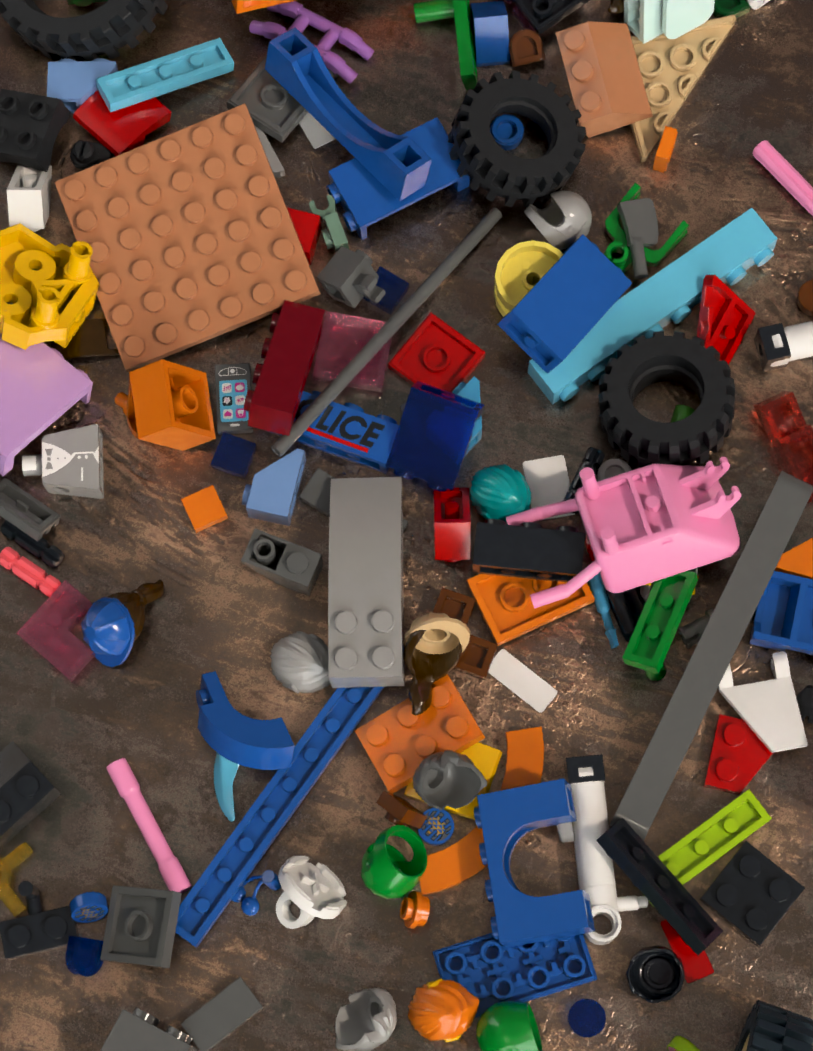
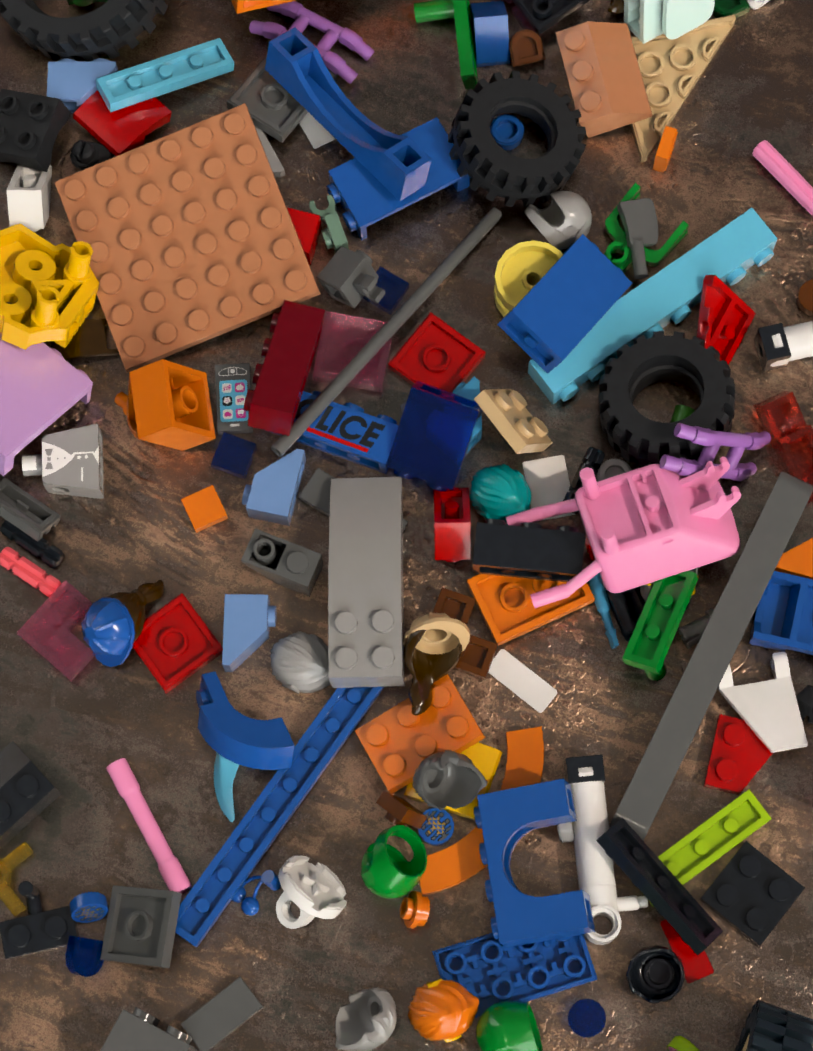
none -> red tile [133,593,223,693]
none -> medium blue slope [222,594,277,672]
none -> tan plate [474,389,553,454]
none -> medium lavender piece [660,422,771,481]

